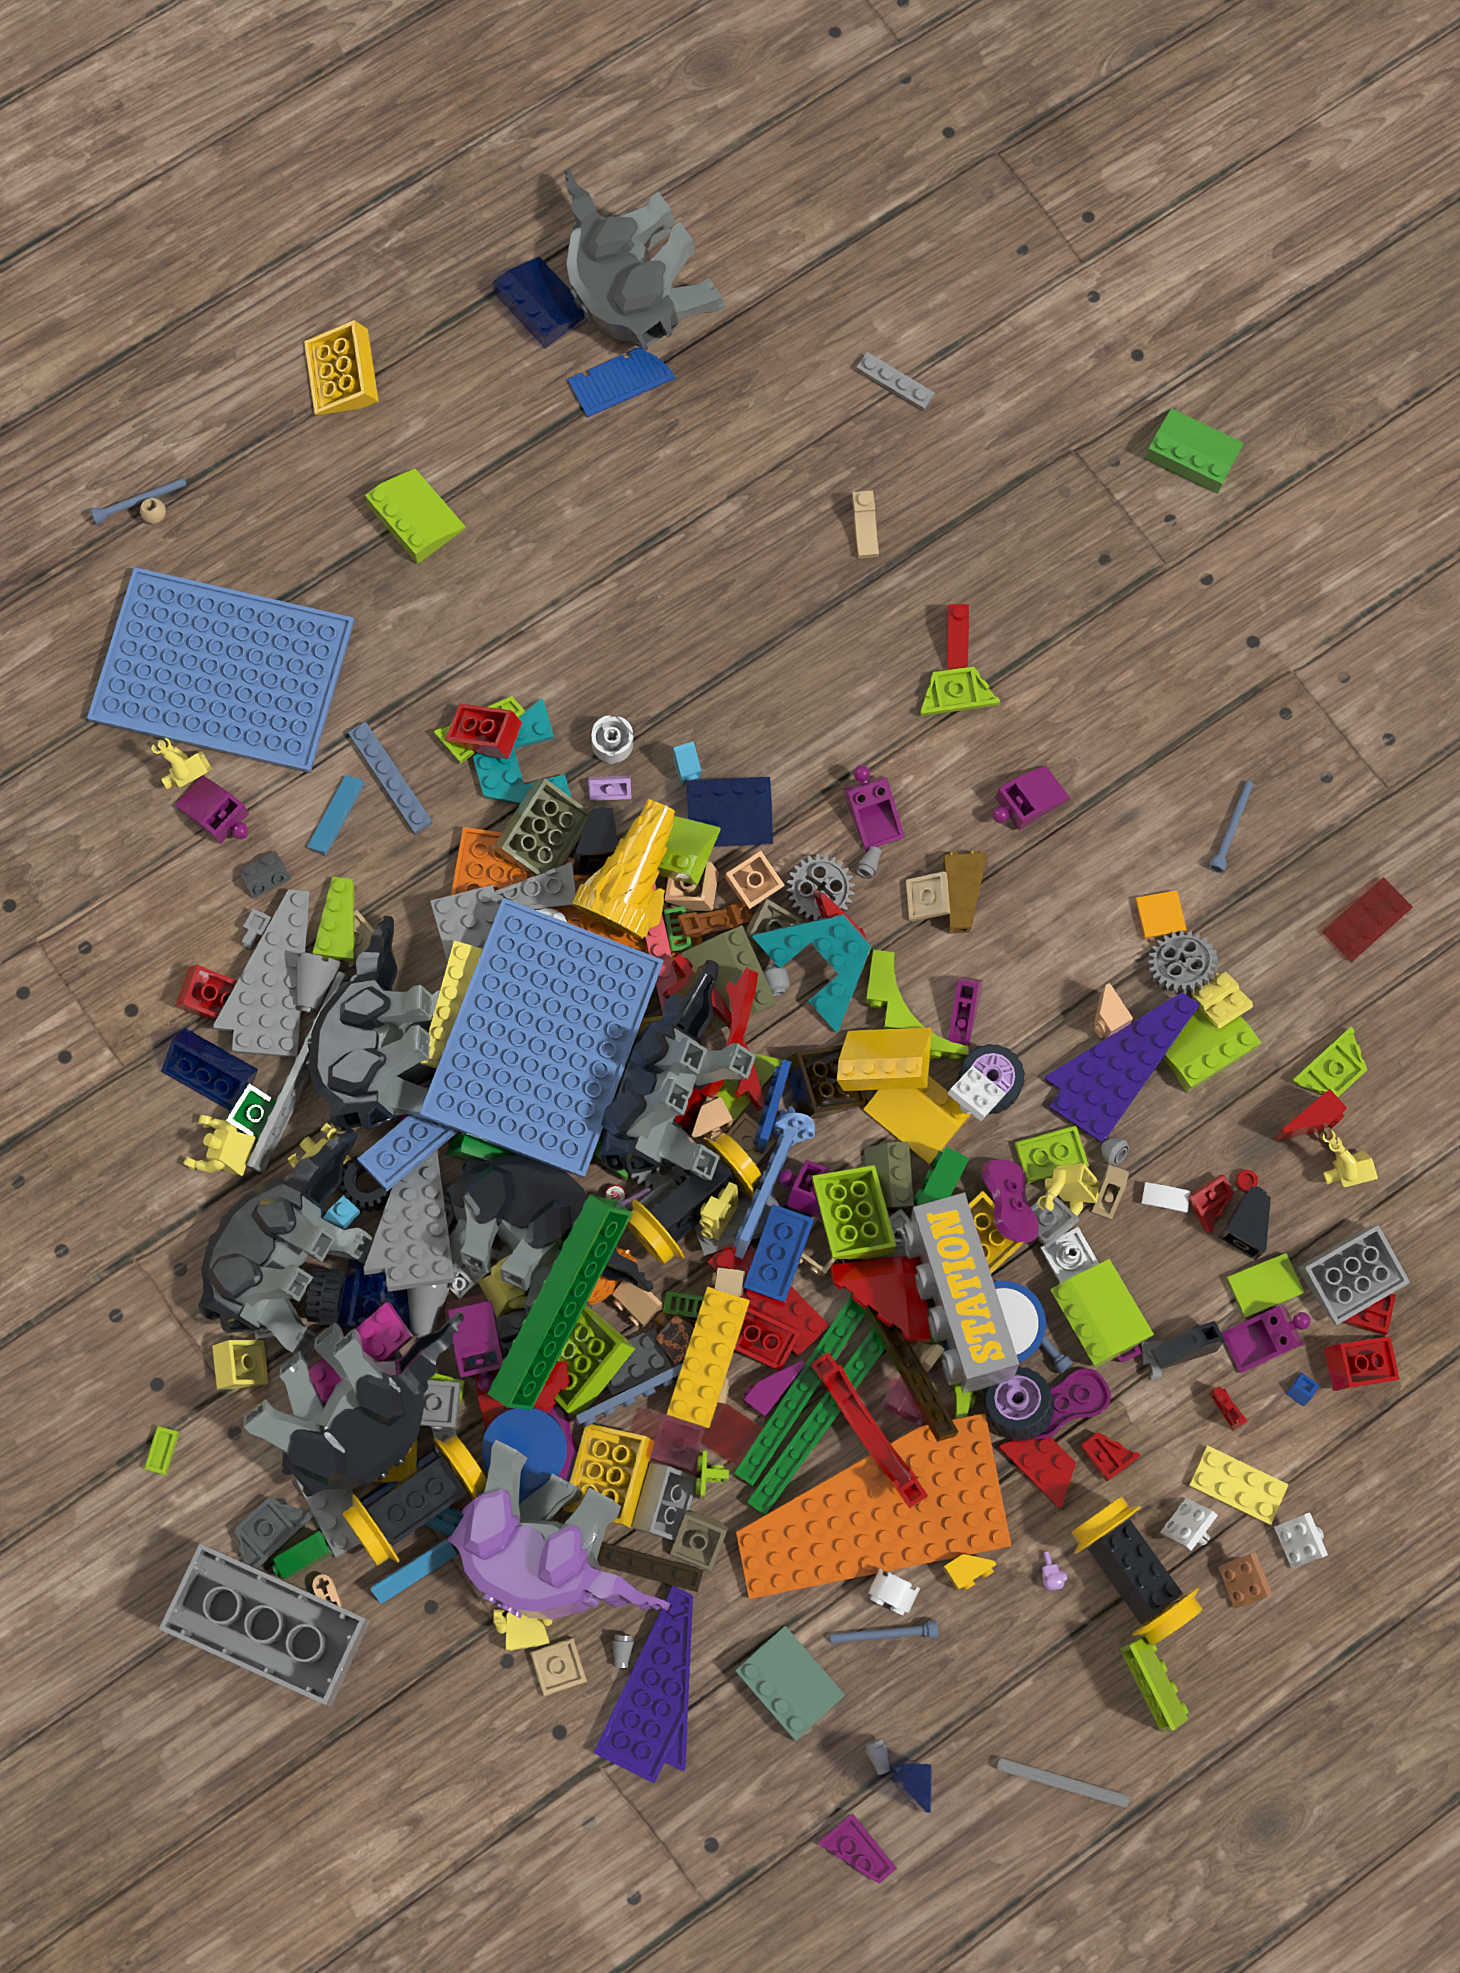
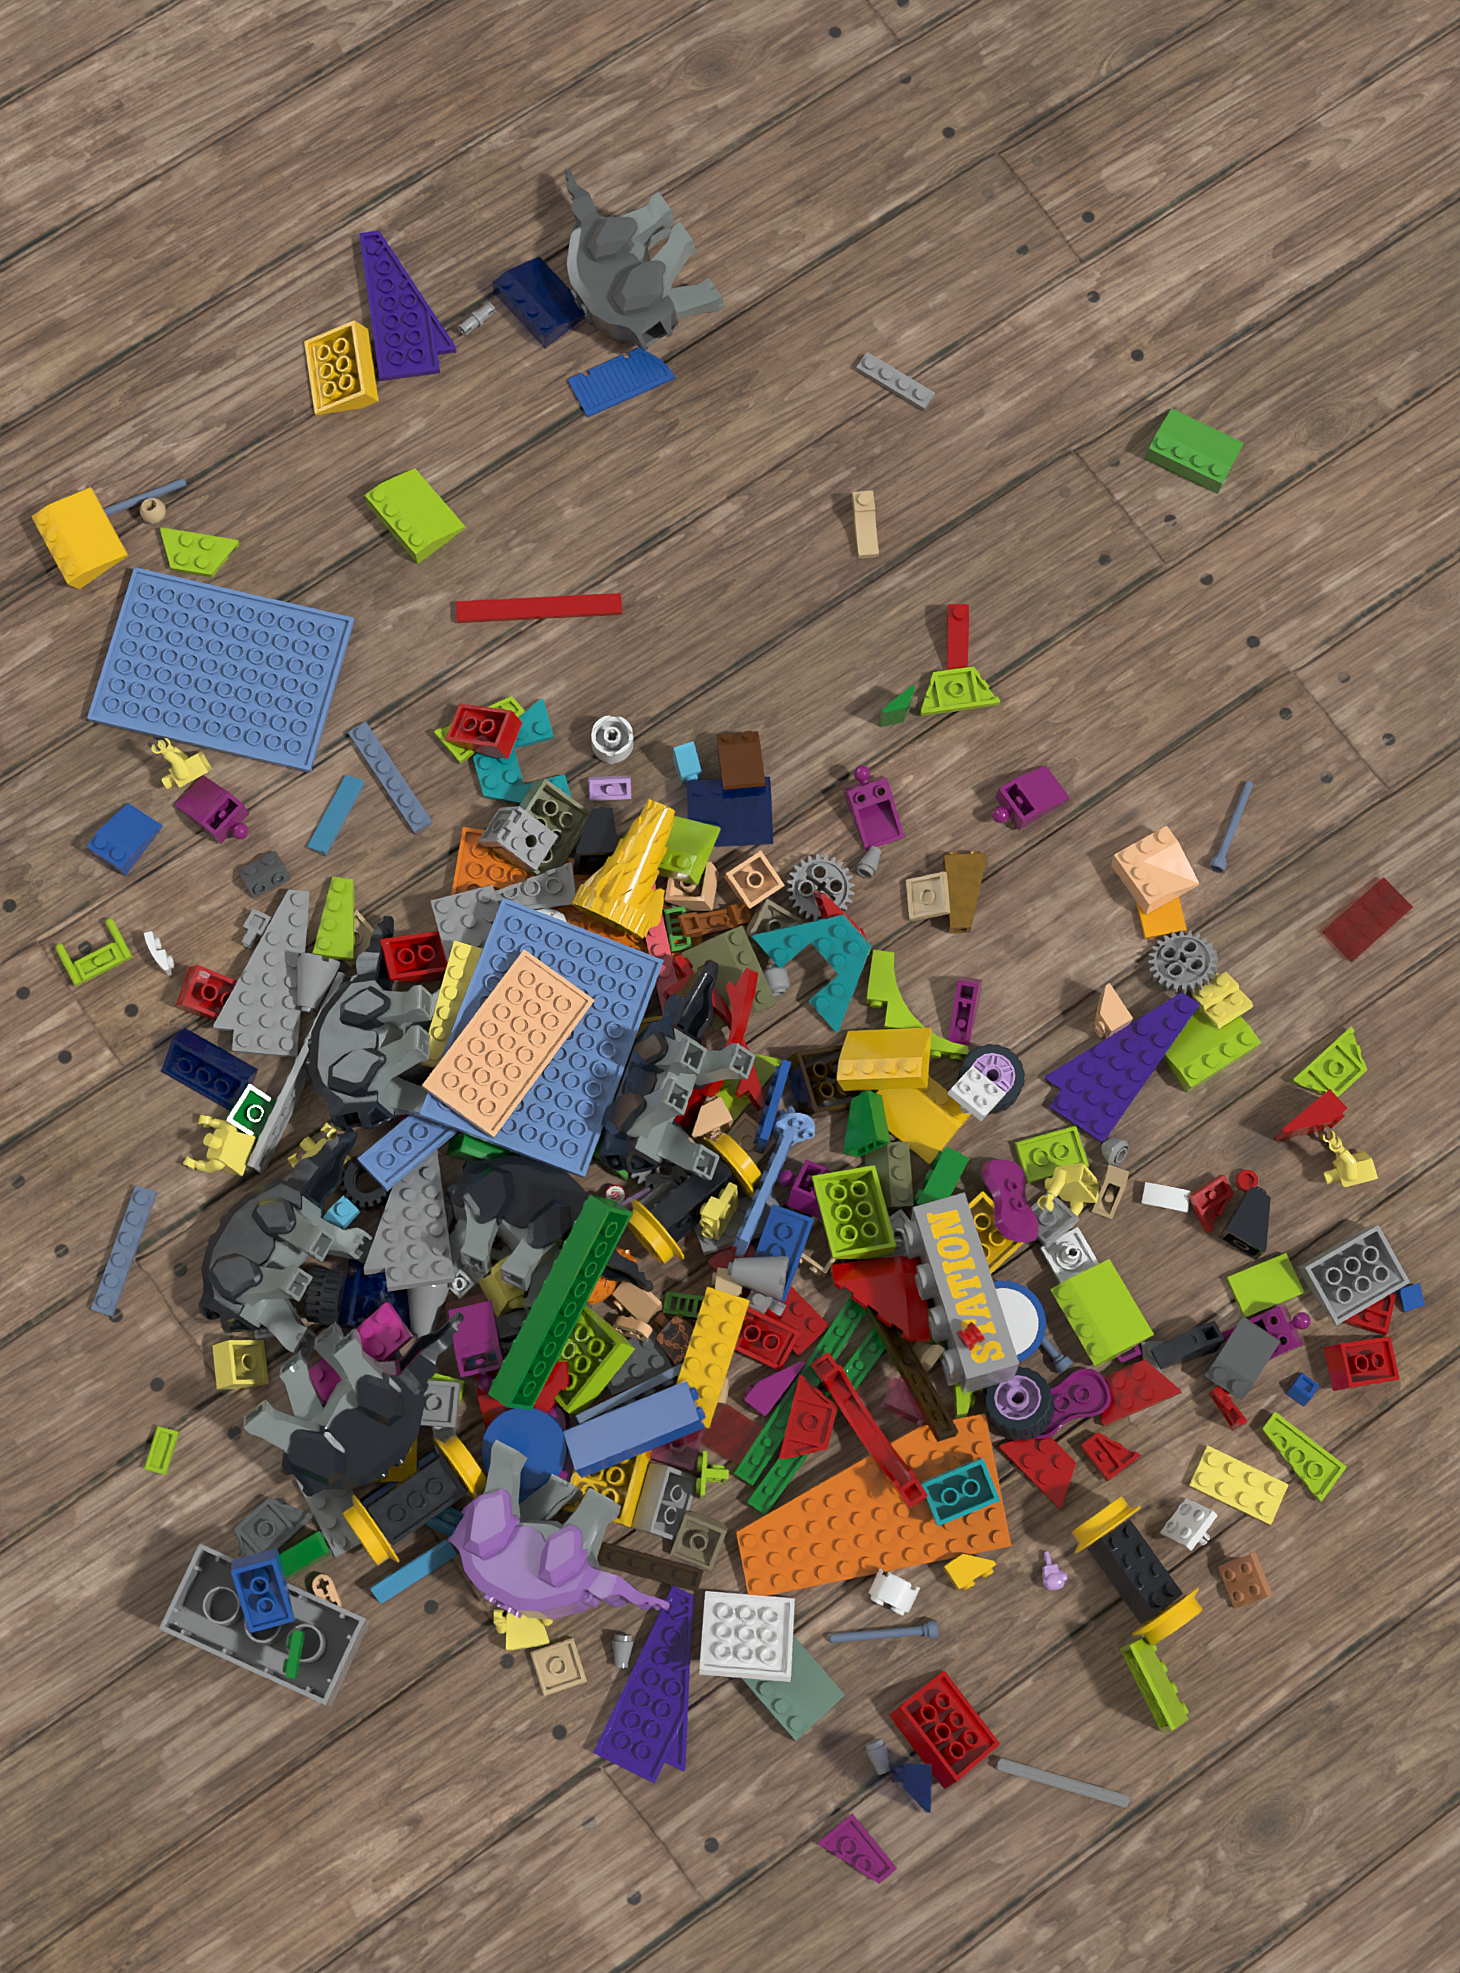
white plate [1274,1513,1328,1569] -> none
none -> yellow slope [31,488,129,589]
none -> lime plate [55,918,133,987]
none -> blue slope [86,803,163,876]
none -> sand blue plate [91,1185,157,1317]
none -> white slope [144,931,174,976]
none -> lime wing [160,527,240,578]
none -> blue slope [230,1548,295,1633]
none -> green plate [283,1630,305,1679]
none -> dark purple wing [359,231,456,381]
none -> red slope [380,931,447,982]
none -> light nougat plate [422,950,595,1139]
none -> red tile [456,593,622,623]
none -> light grey pin [458,302,496,336]
none -> light grey bracket [478,806,558,871]
none -> brick [563,1381,706,1478]
none -> light nougat beam [613,1316,652,1341]
none -> white plate [699,1591,795,1682]
none -> reddish brown slope [716,731,766,790]
none -> light grey cone [727,1256,789,1300]
none -> light grey plate [747,1289,786,1316]
none -> red wing [779,1375,838,1460]
none -> green slope [843,1090,891,1158]
none -> green slope [878,685,915,727]
none -> red slope [888,1671,1000,1790]
none -> teal brick [919,1457,1000,1526]
none -> red wheel [956,1322,985,1351]
none -> red wing [1101,1359,1182,1426]
none -> light nougat slope [1111,825,1199,915]
none -> dark grey slope [1205,1317,1280,1400]
none -> lime wing [1261,1412,1347,1503]
none -> blue slope [1396,1283,1425,1312]

